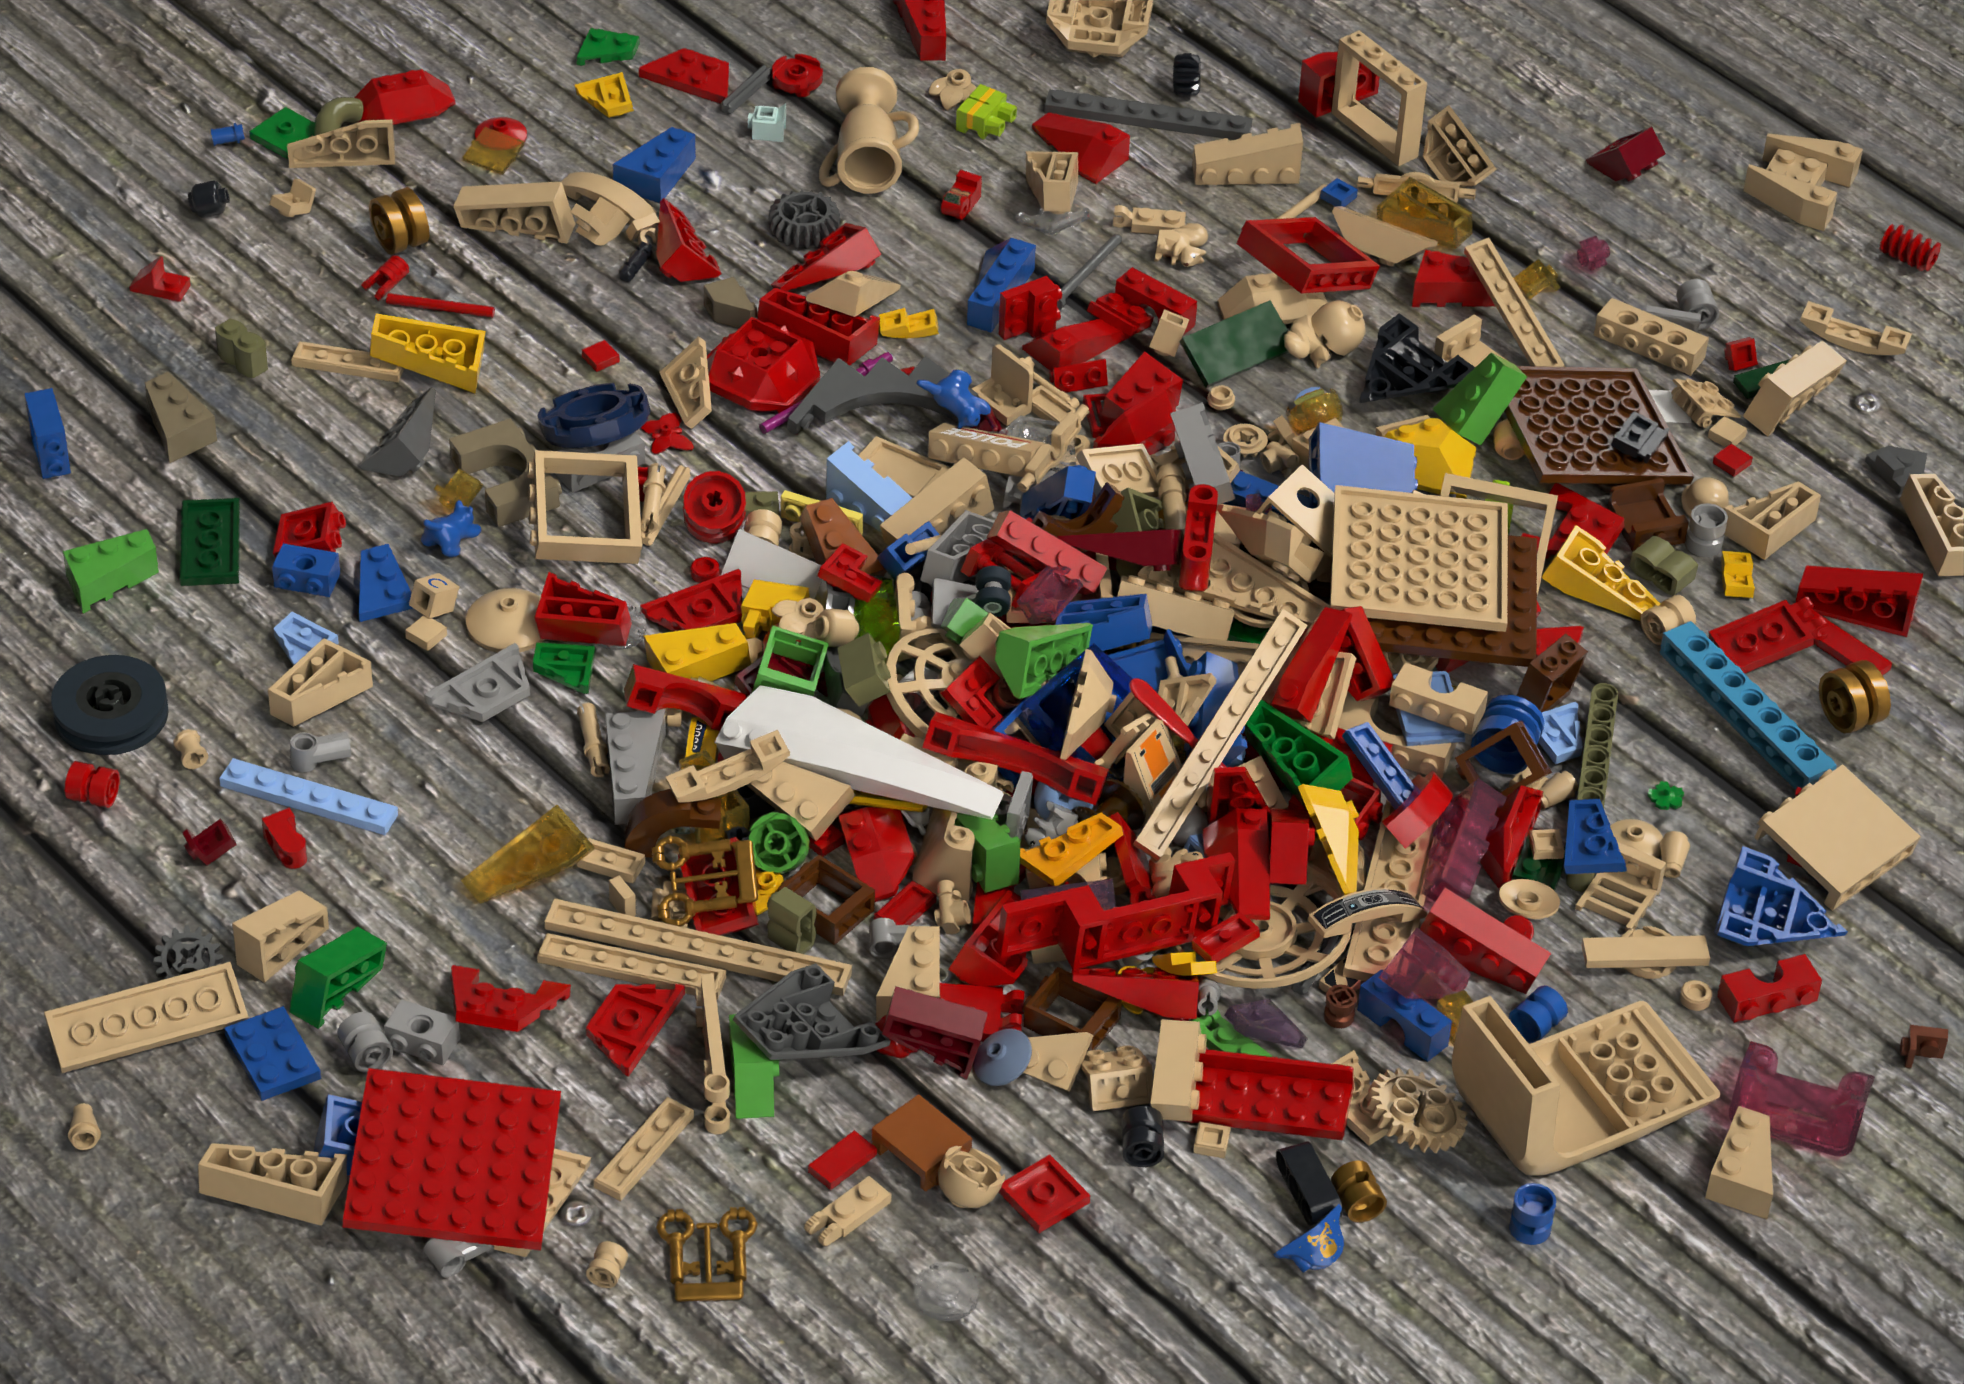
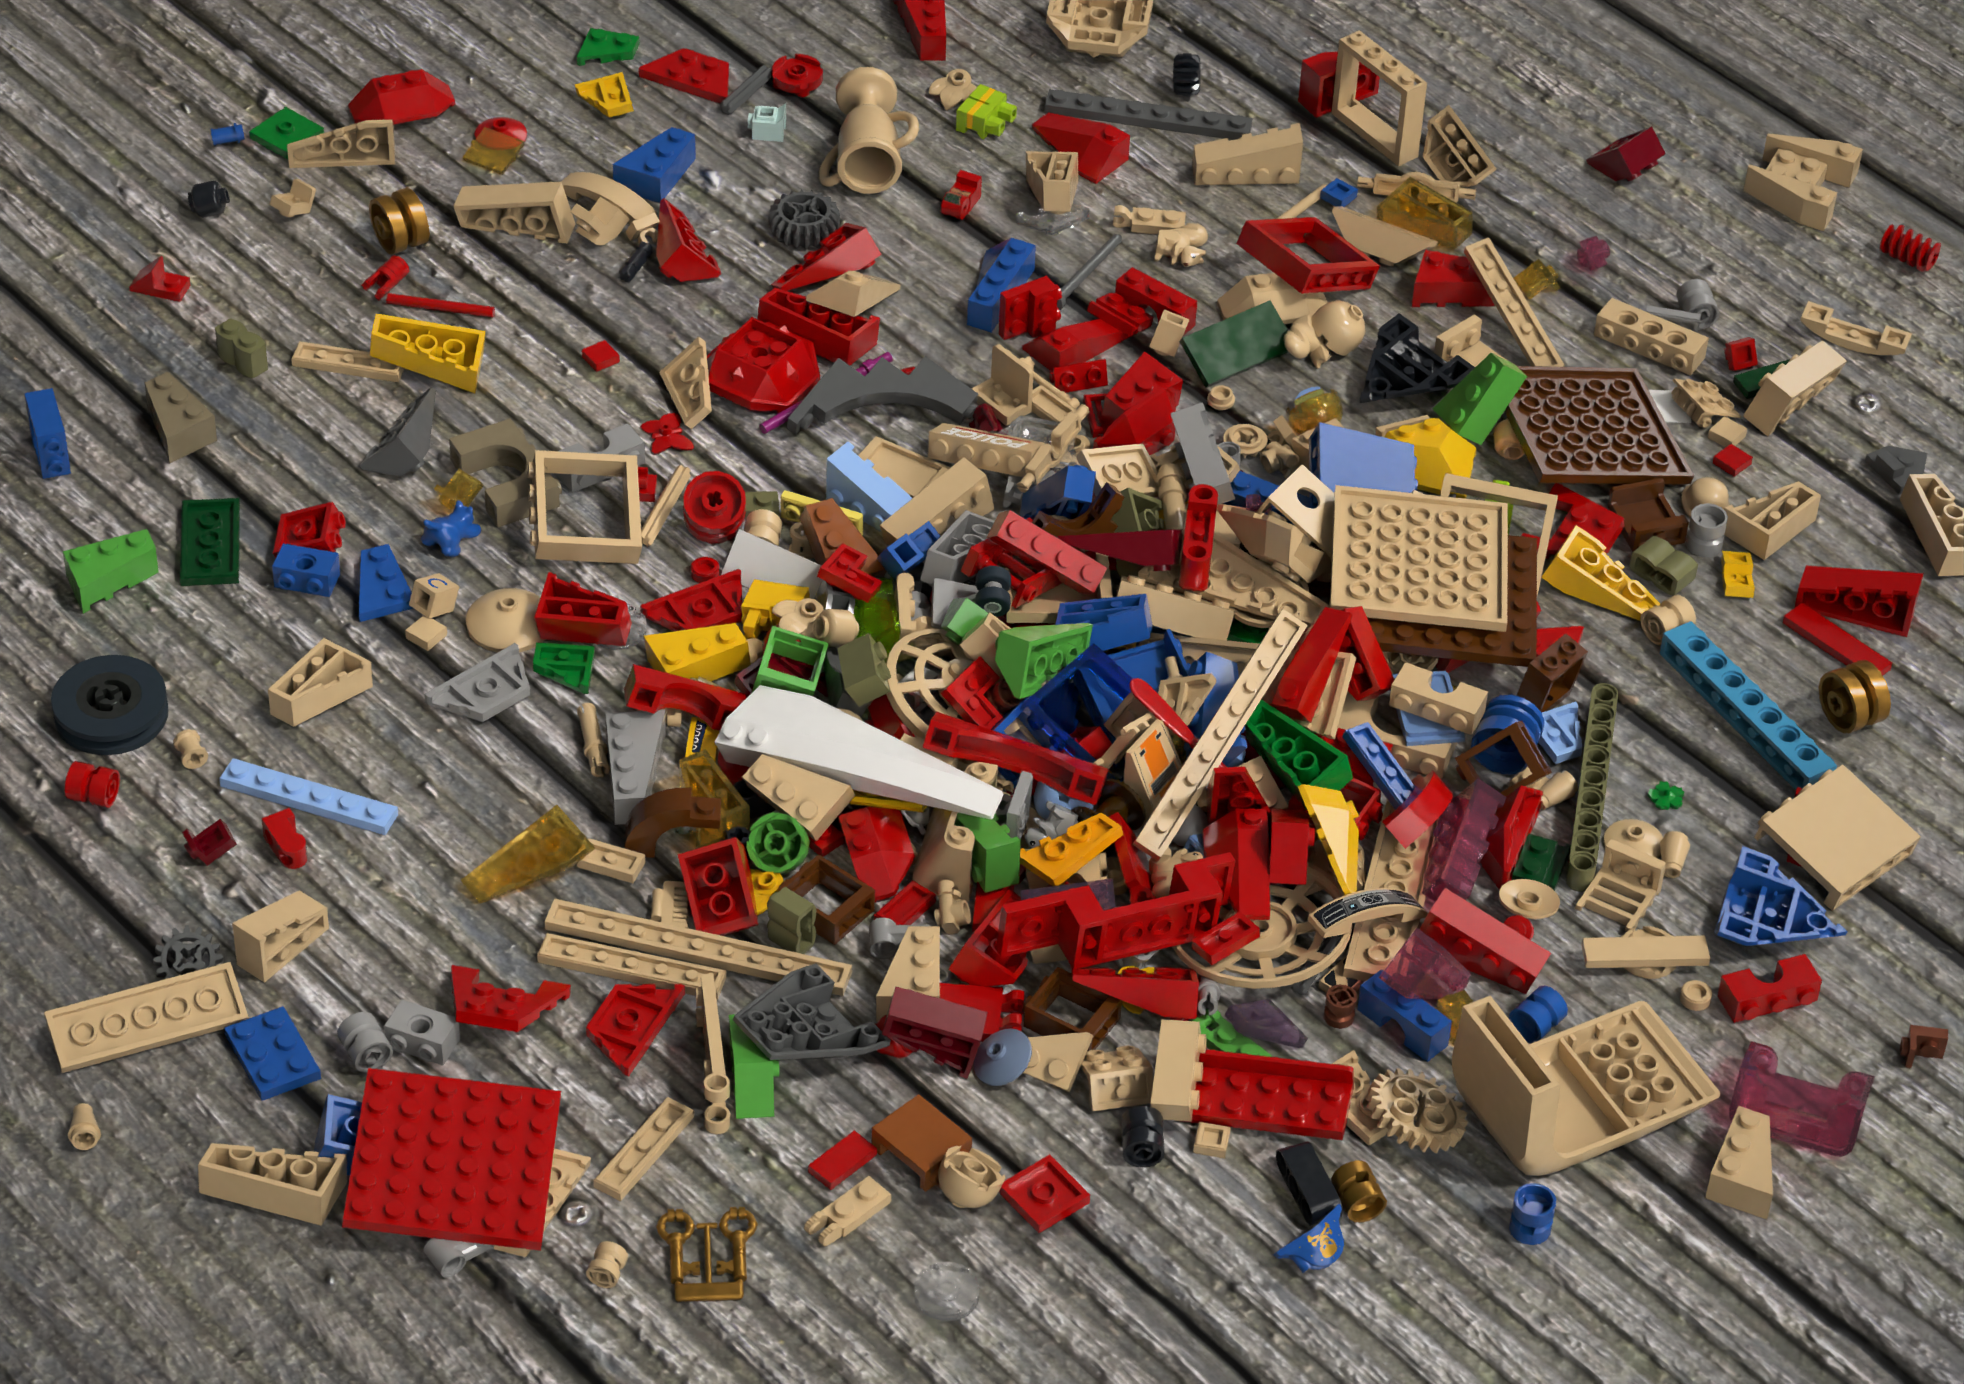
light blue wing [273,612,339,665] -> none
green wedge [289,927,387,1029] -> none
light grey piece [290,732,351,773] -> none
olive cylinder [314,97,363,136] -> none
dark blue piece [537,383,651,448] -> none
tan tile [609,875,636,916] -> none
tan pin [641,463,666,533] -> none
pearl gold piece [652,835,758,926] -> none
tan slope [666,730,790,802] -> none
dark tan slope [704,277,758,328] -> none
yellow slope [879,308,939,338] -> none
tan bar [905,535,942,555] -> none
blue animal [916,370,991,429] -> none
clear pink hinge [1016,566,1083,625] -> none
tan wedge [1060,649,1117,760] -> none
yellow slope [1152,952,1217,976] -> none
tan tile [1528,829,1565,860] -> none
blue wing [1564,799,1627,874] -> none
plate [1611,411,1670,464] -> none
red tile [1708,597,1828,674] -> none

